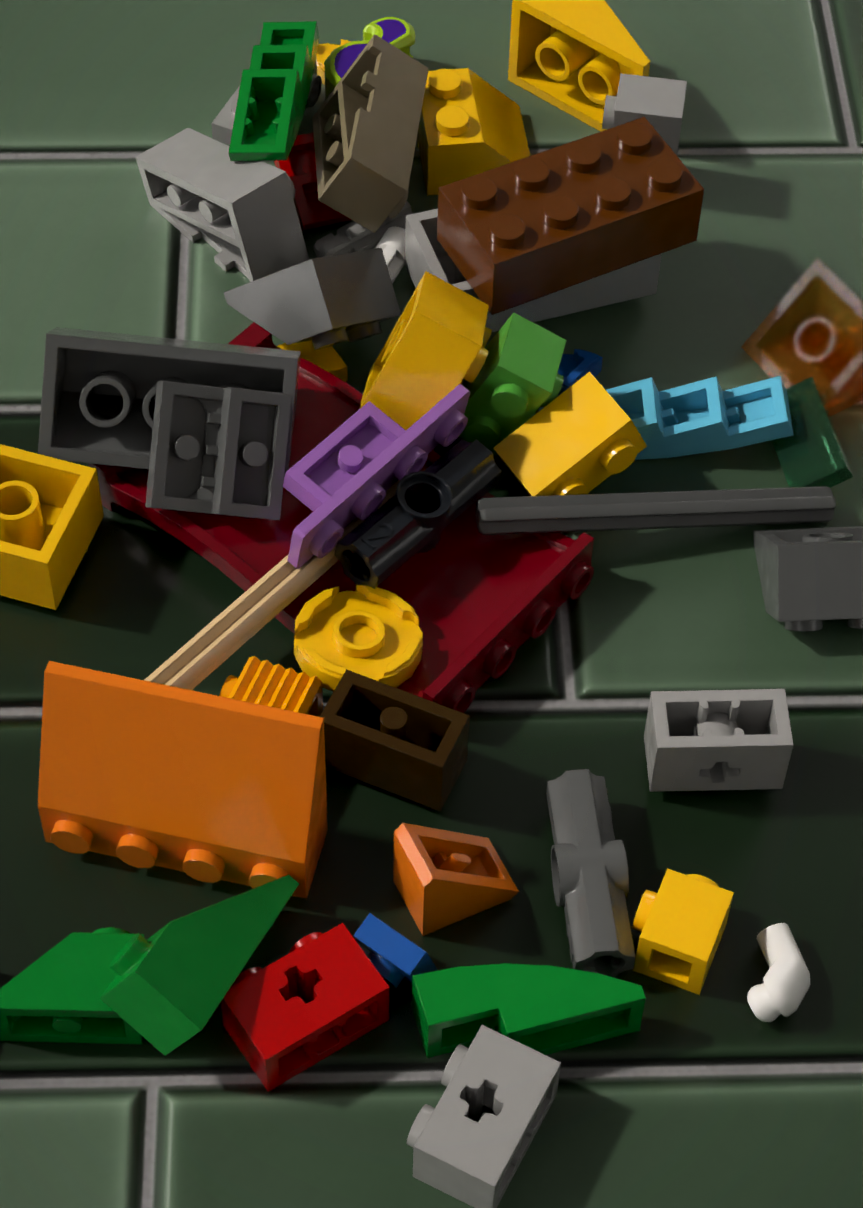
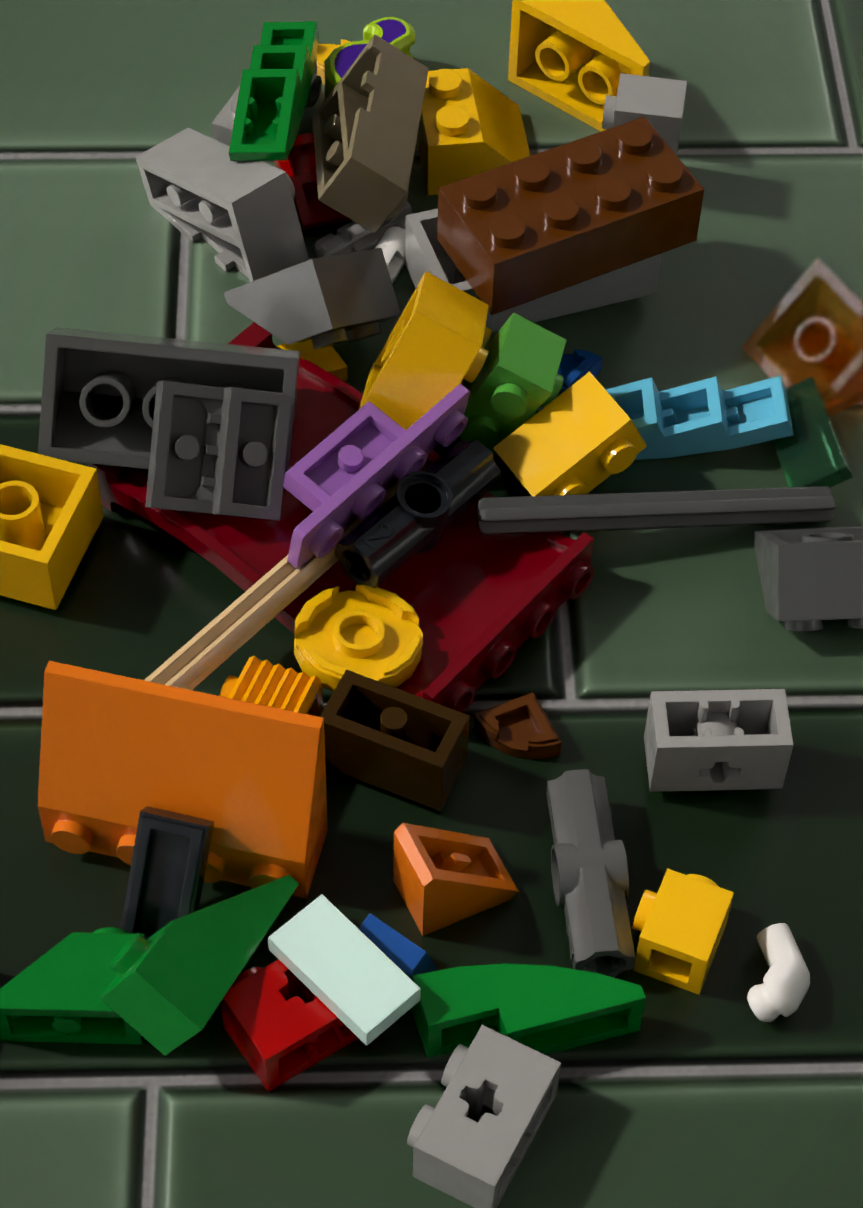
none -> black tile [120,806,214,940]
none -> light aqua tile [268,894,421,1046]
none -> reddish brown tile [474,692,562,759]

